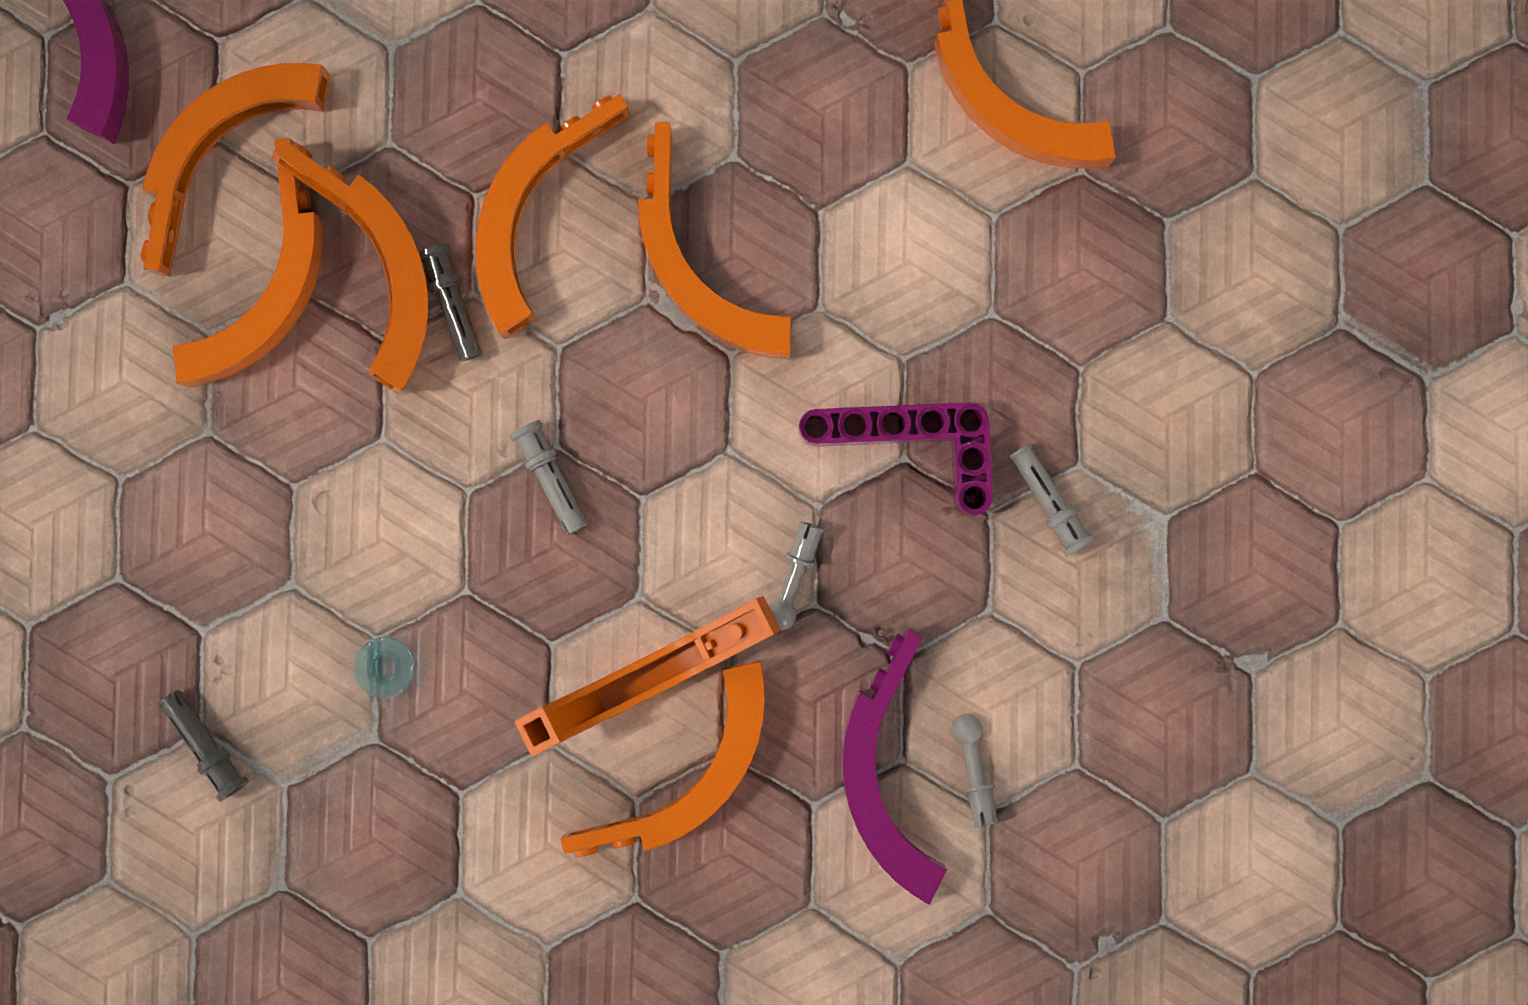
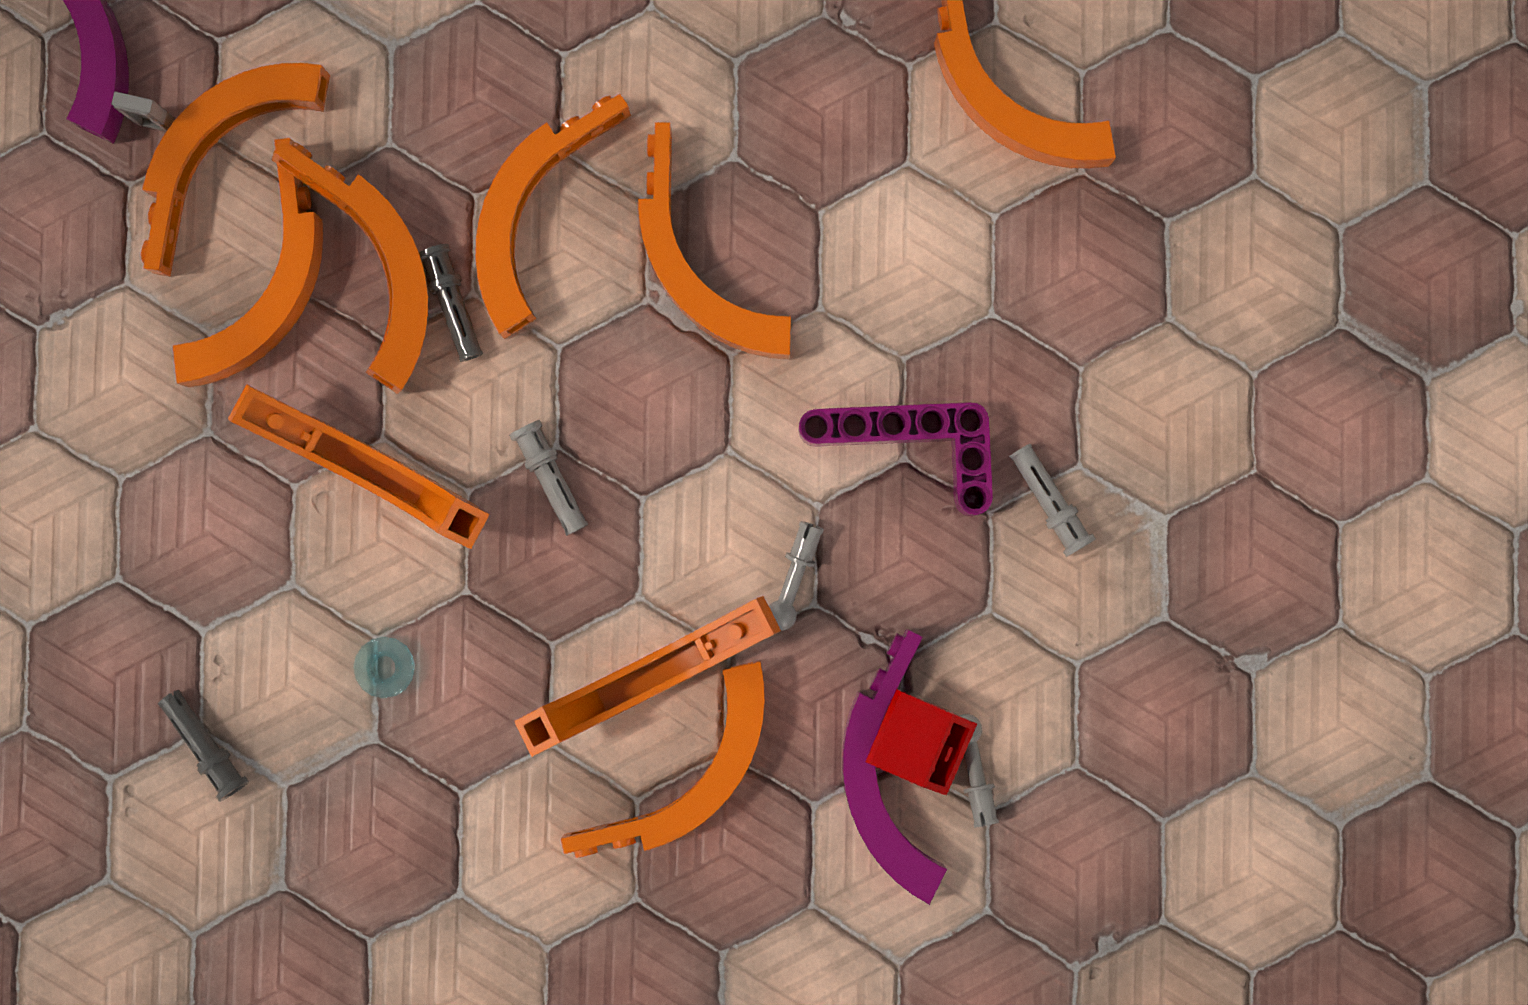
none -> light grey tile [111,91,176,132]
none -> orange arch [228,384,490,549]
none -> red slope [865,689,977,796]

